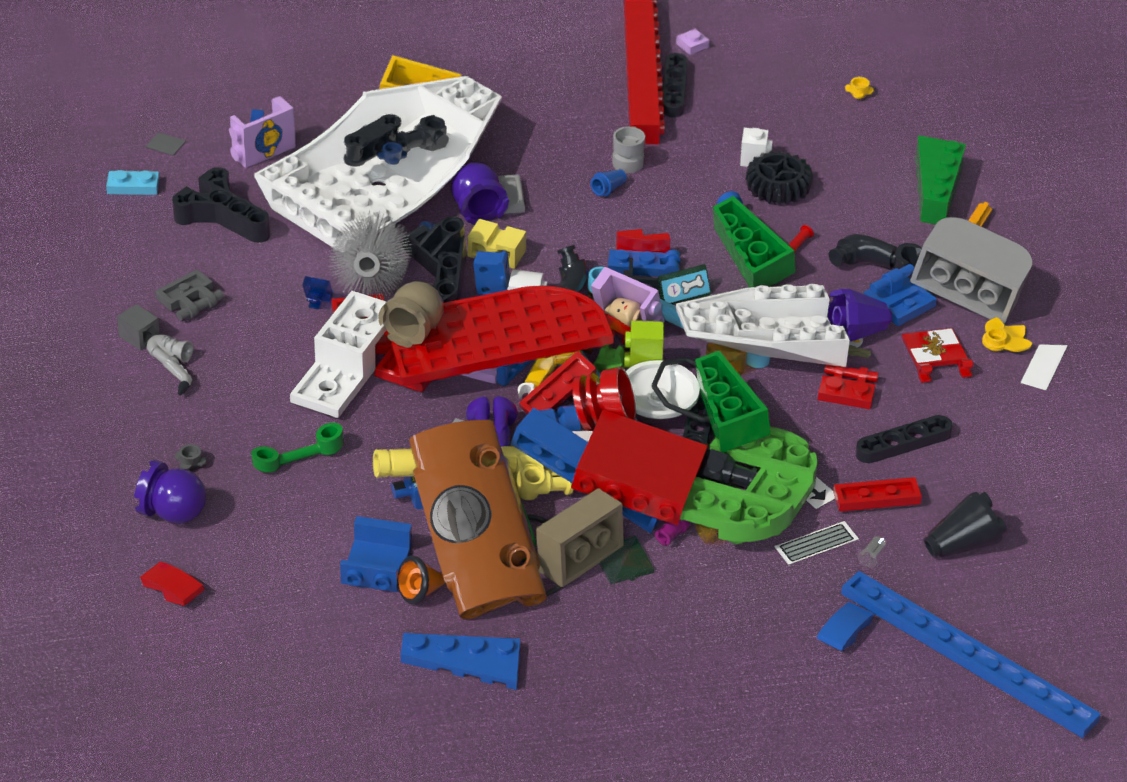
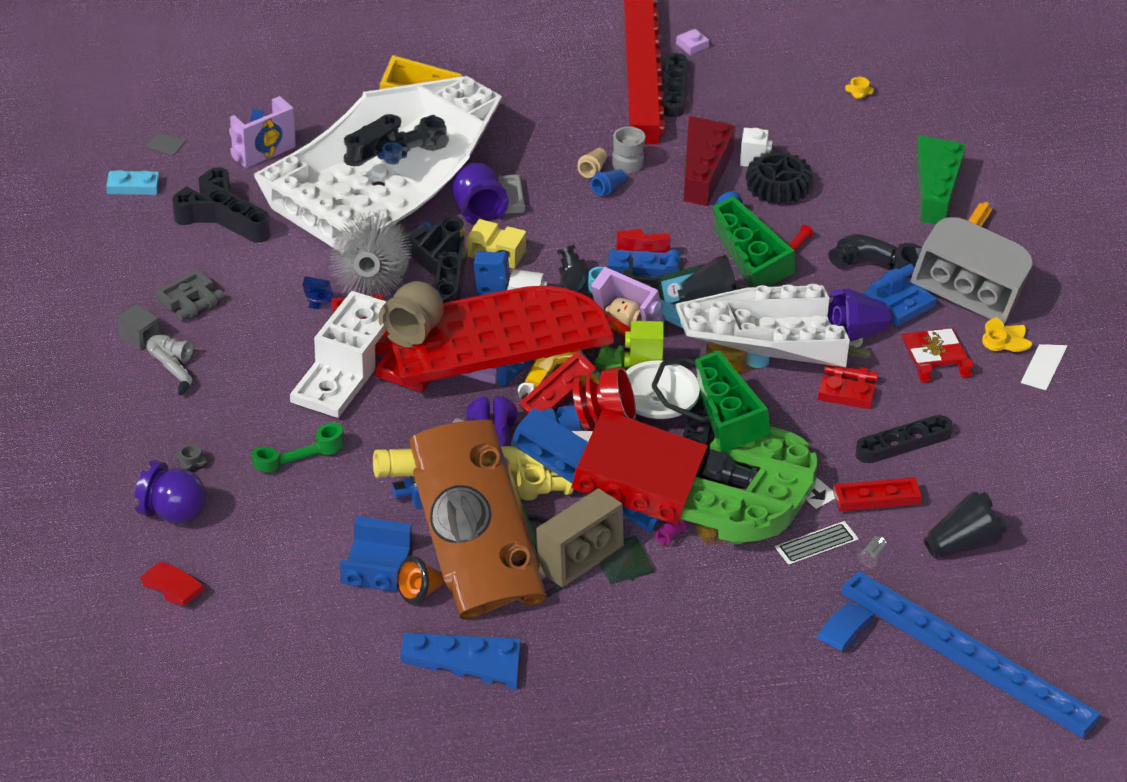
none -> tan cone [578,148,607,178]
none -> black cone [677,255,737,302]
none -> dark red wedge [683,116,736,206]

